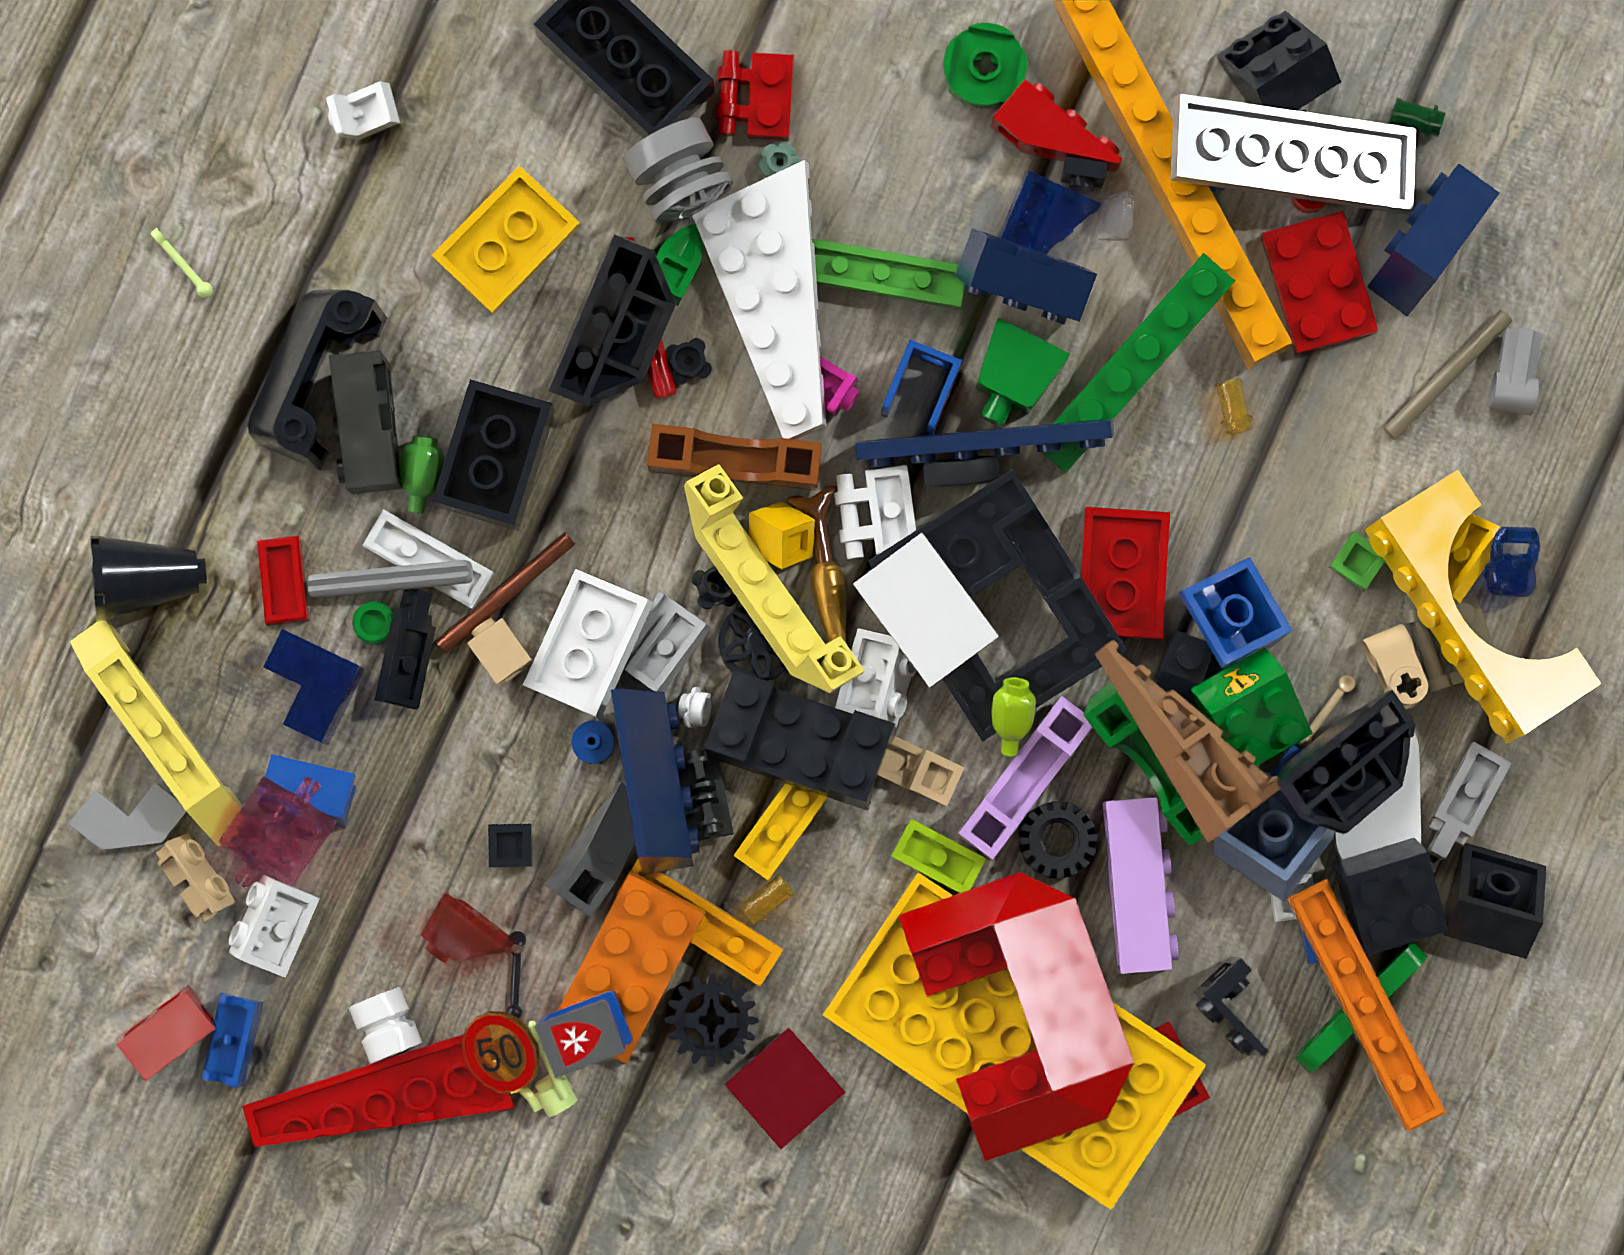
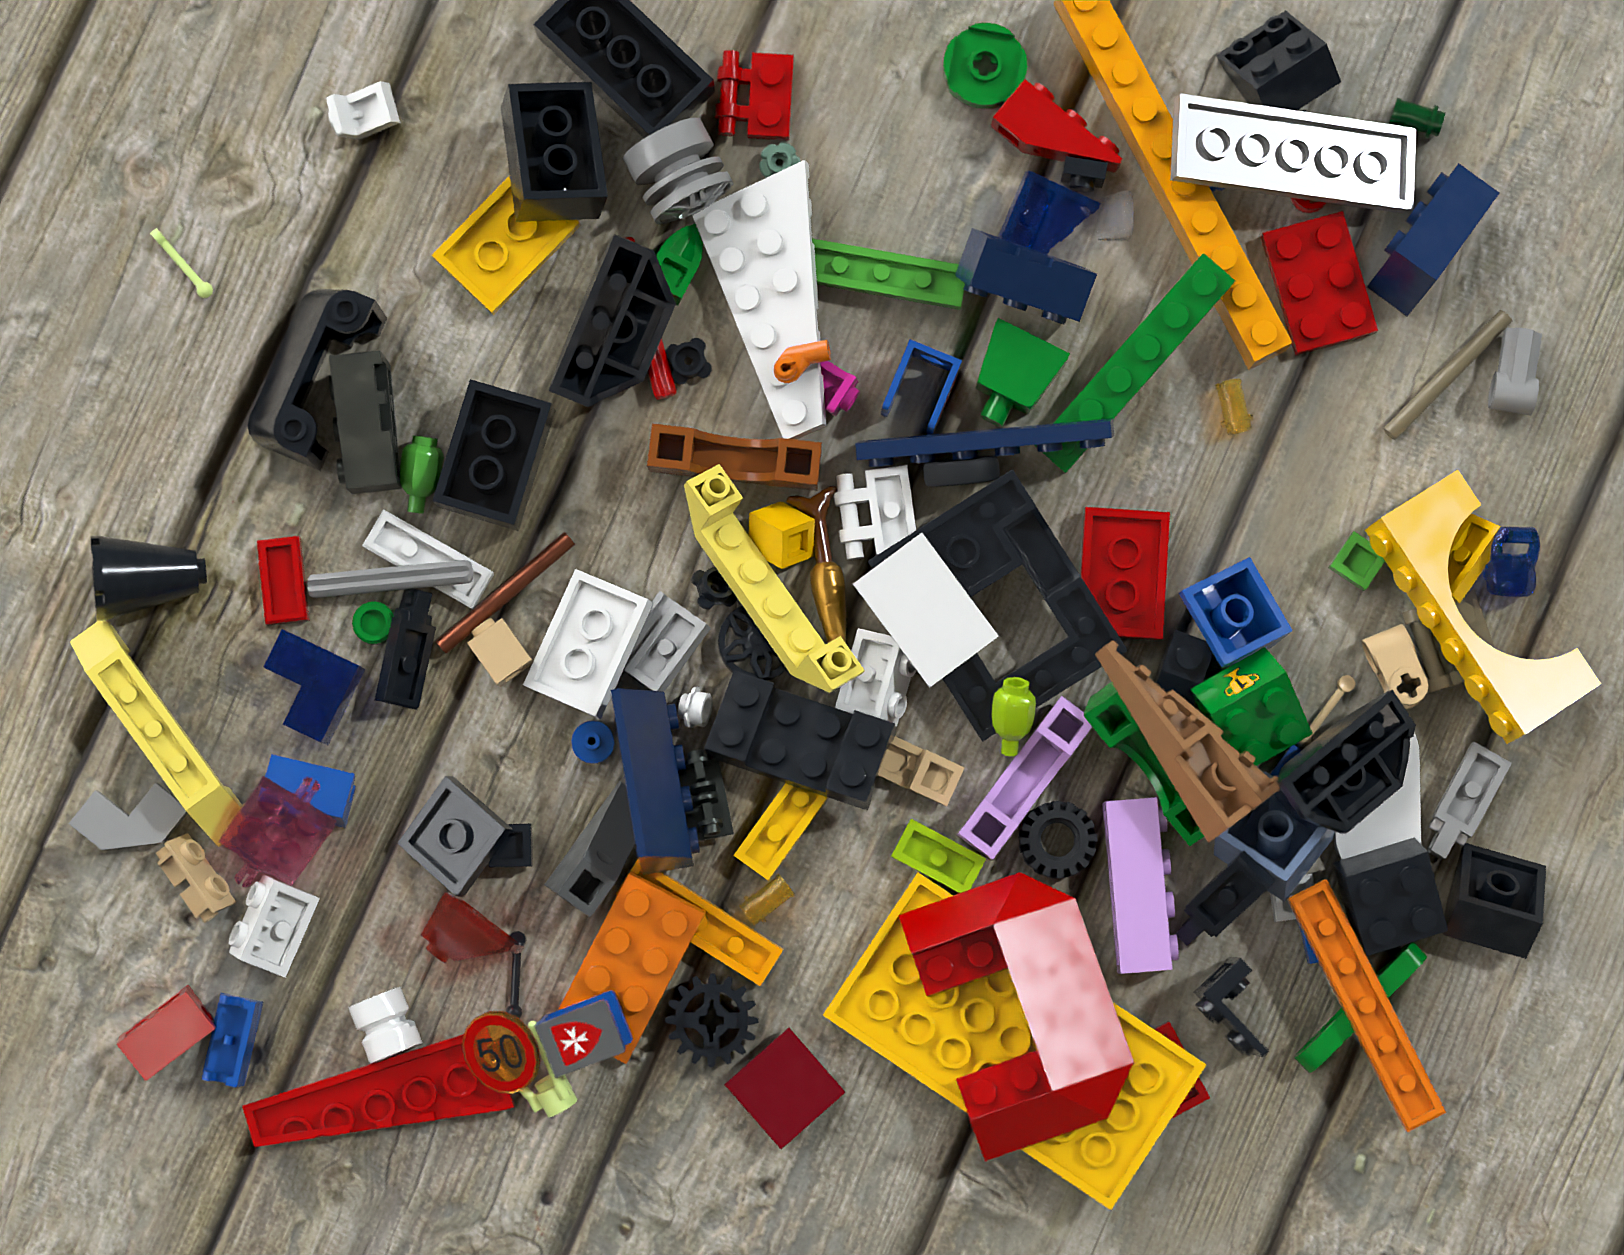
none -> plate [397,776,513,897]
none -> black brick [501,82,608,222]
none -> orange arm [774,340,831,383]
none -> black hinge [1175,850,1275,946]

